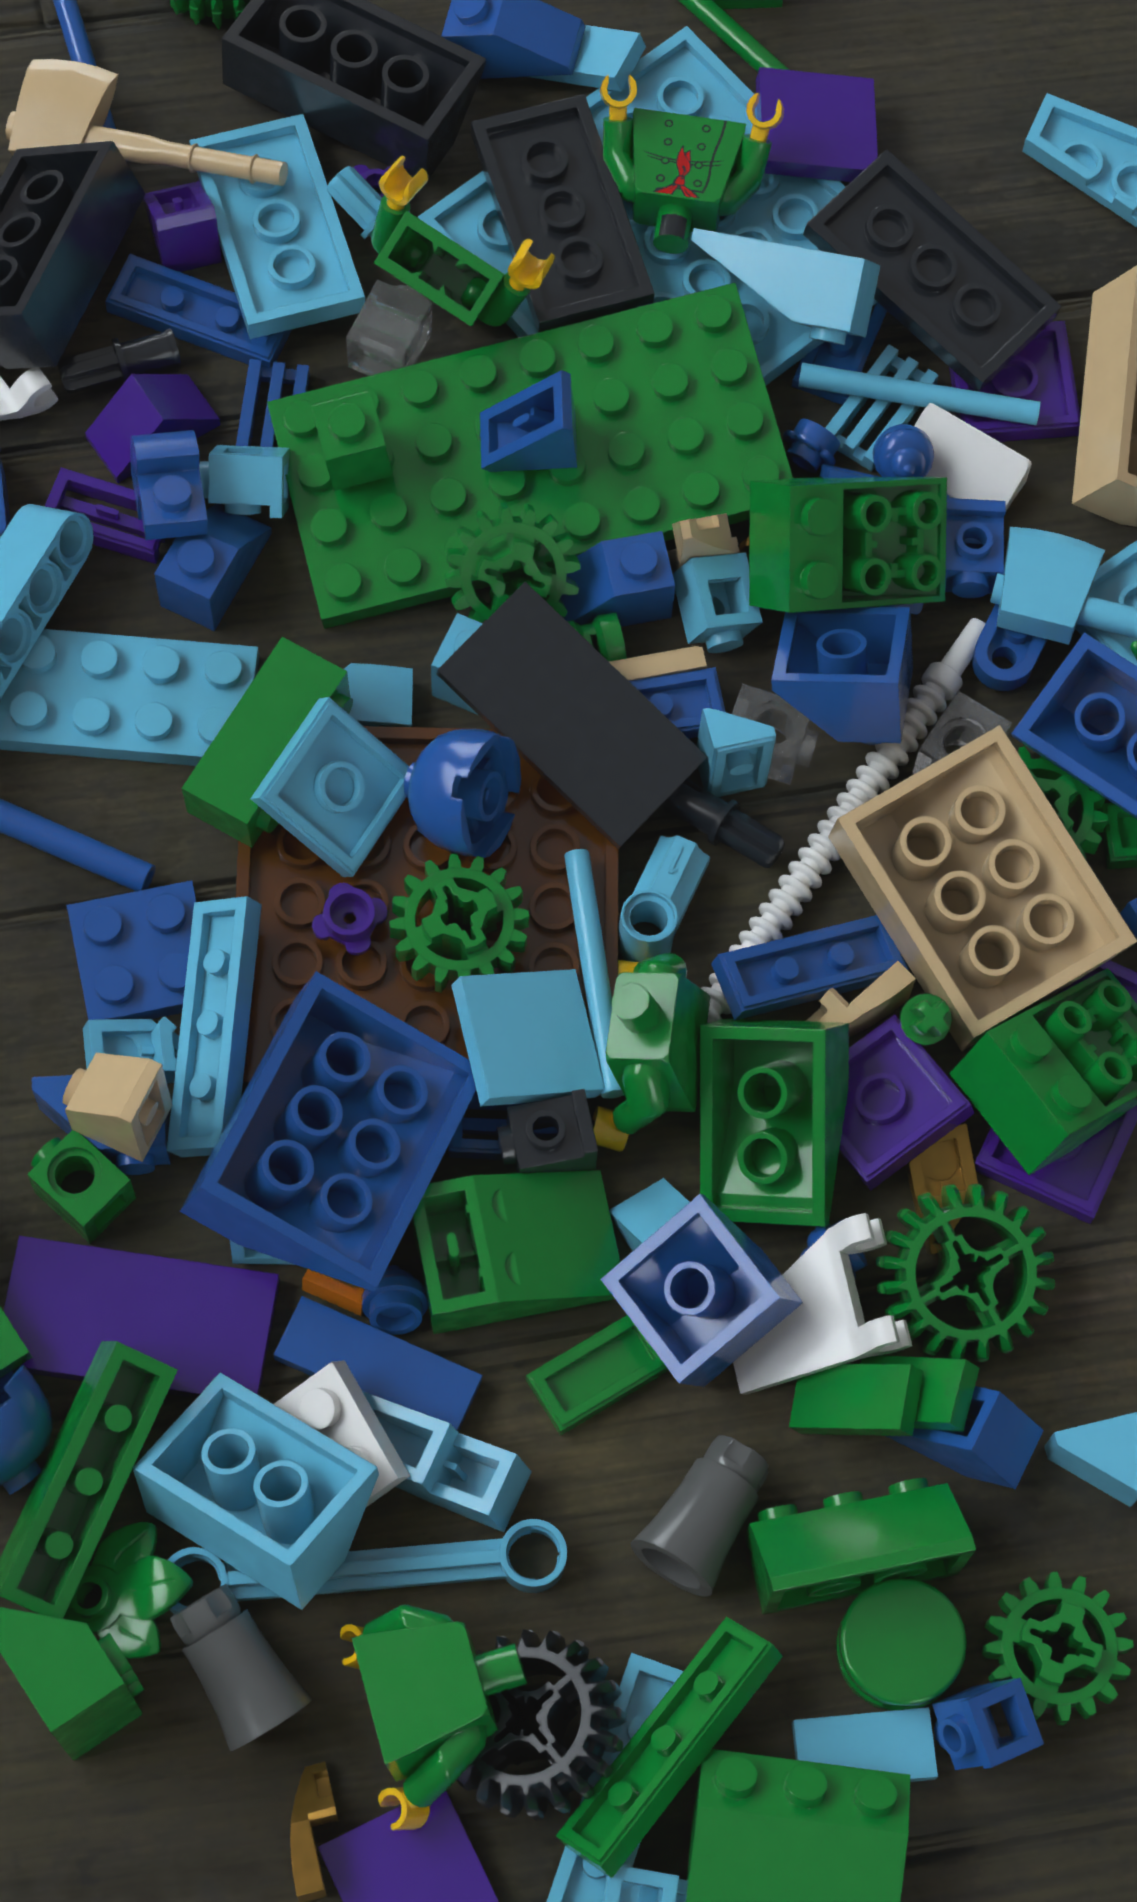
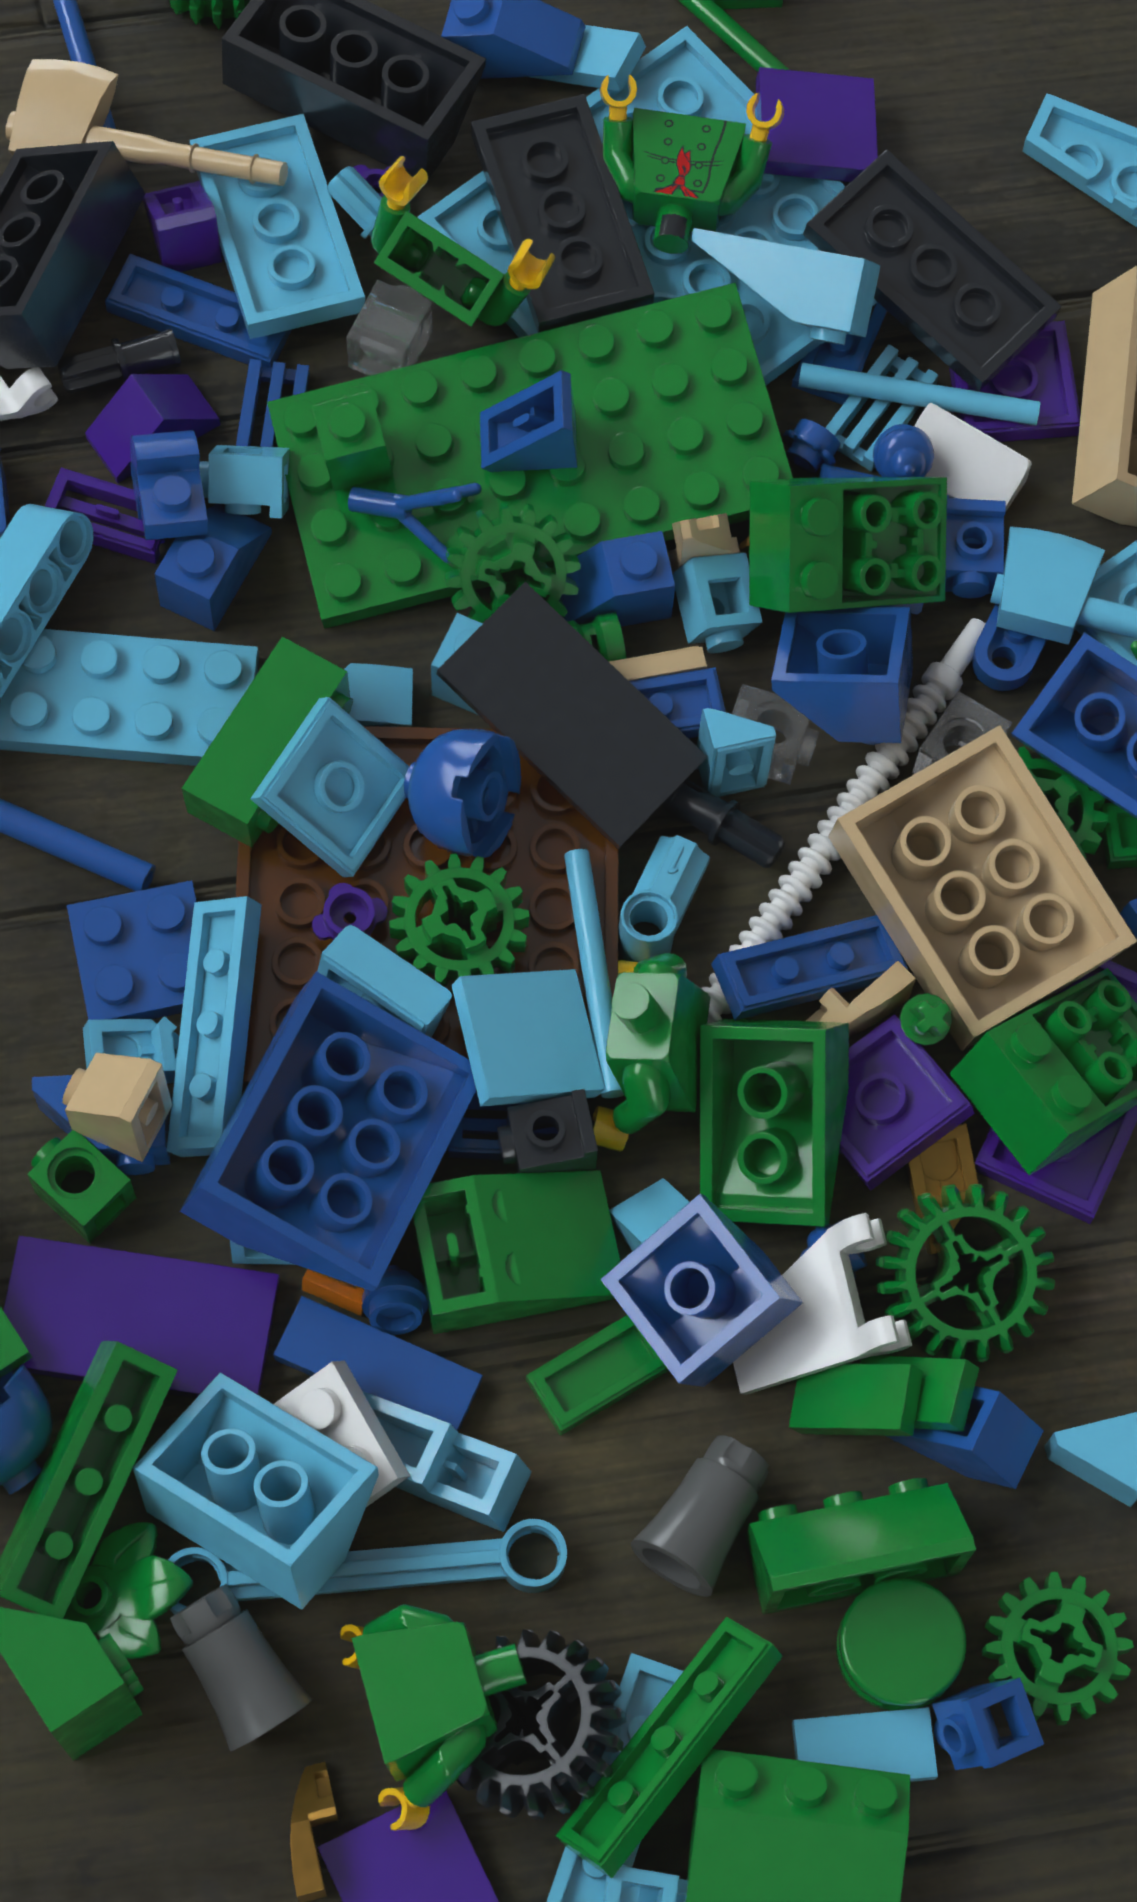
none -> medium azure slope [317,925,452,1037]
none -> blue plant [348,483,482,563]

